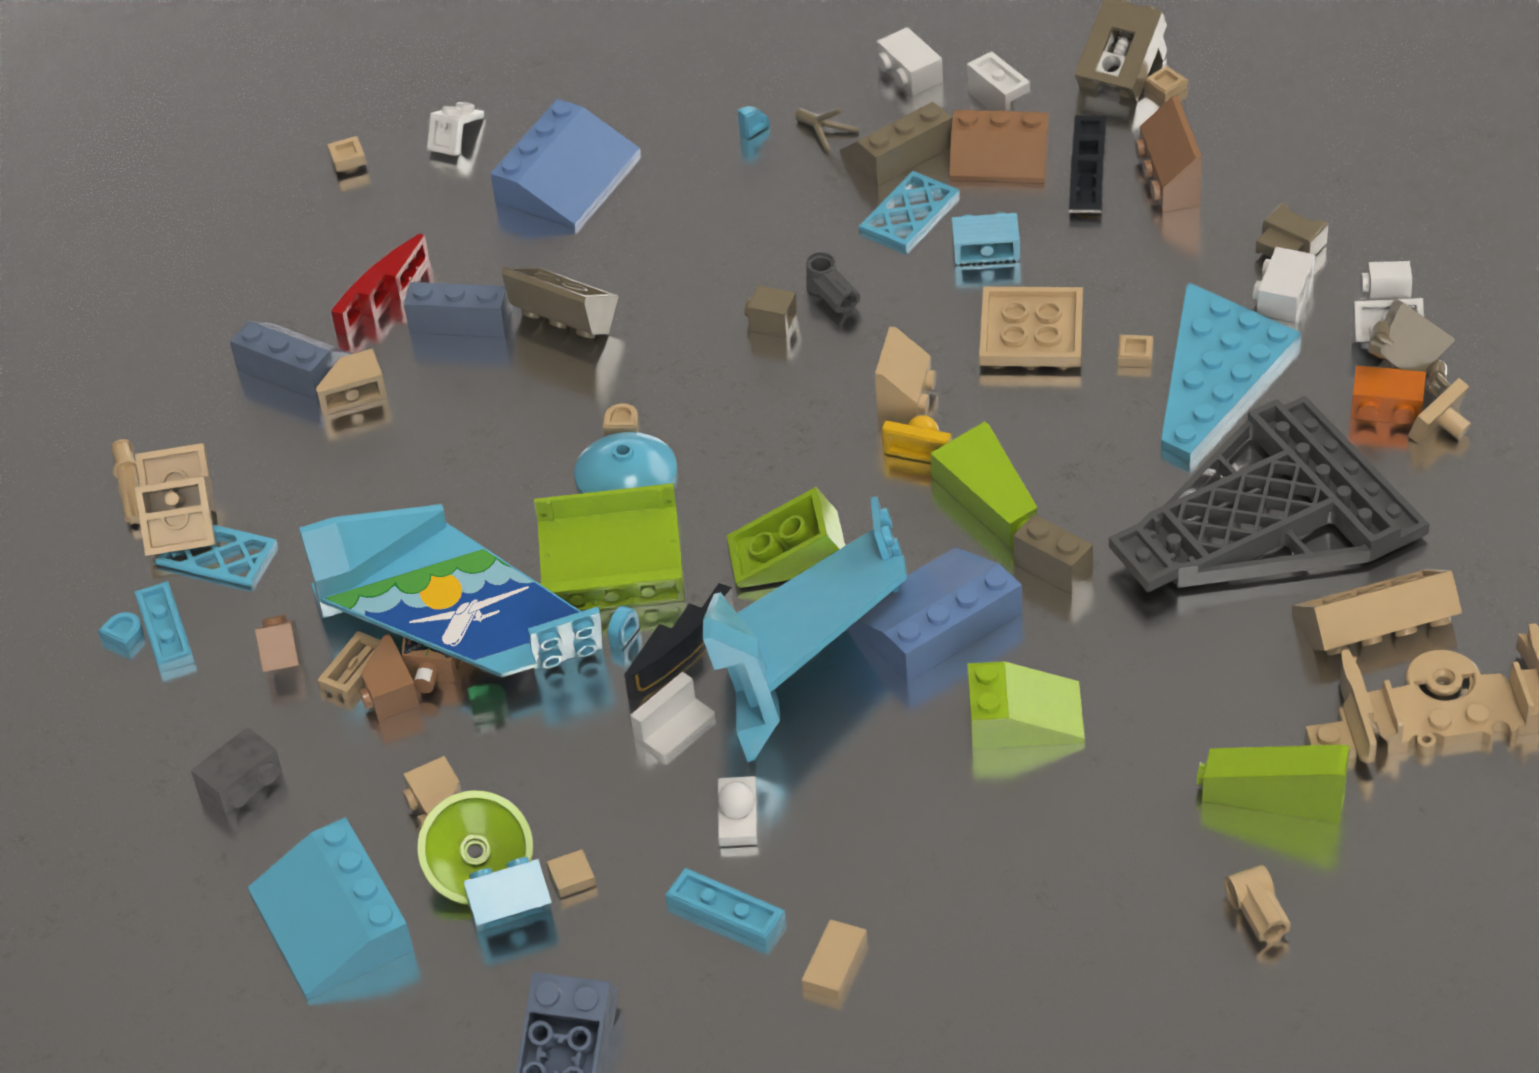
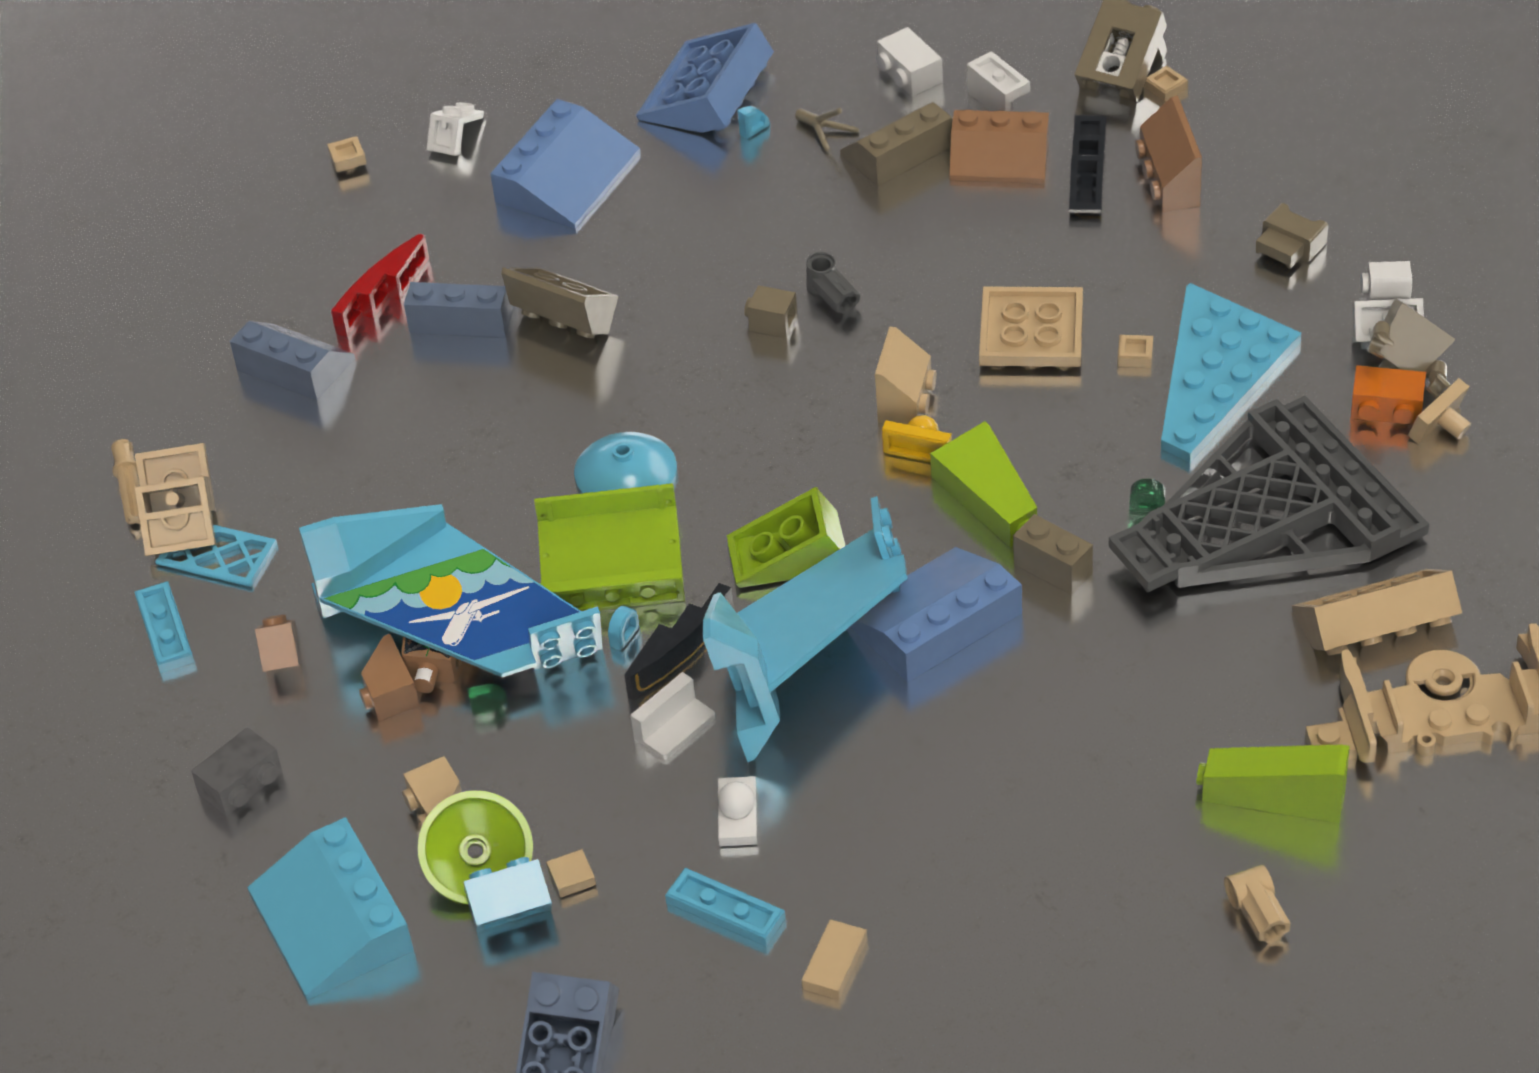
medium azure tile [98,612,143,652] -> none
tan slope [316,348,387,416] -> none
tan tile [317,631,381,701] -> none
tan tile [603,403,639,436] -> none
medium azure window [858,171,959,250] -> none
medium azure brick [952,212,1020,265] -> none
lime slope [967,661,1085,749] -> none
white brick [1253,247,1315,323] -> none
none -> medium blue slope [636,22,774,133]
none -> clear green tile [1129,479,1166,512]

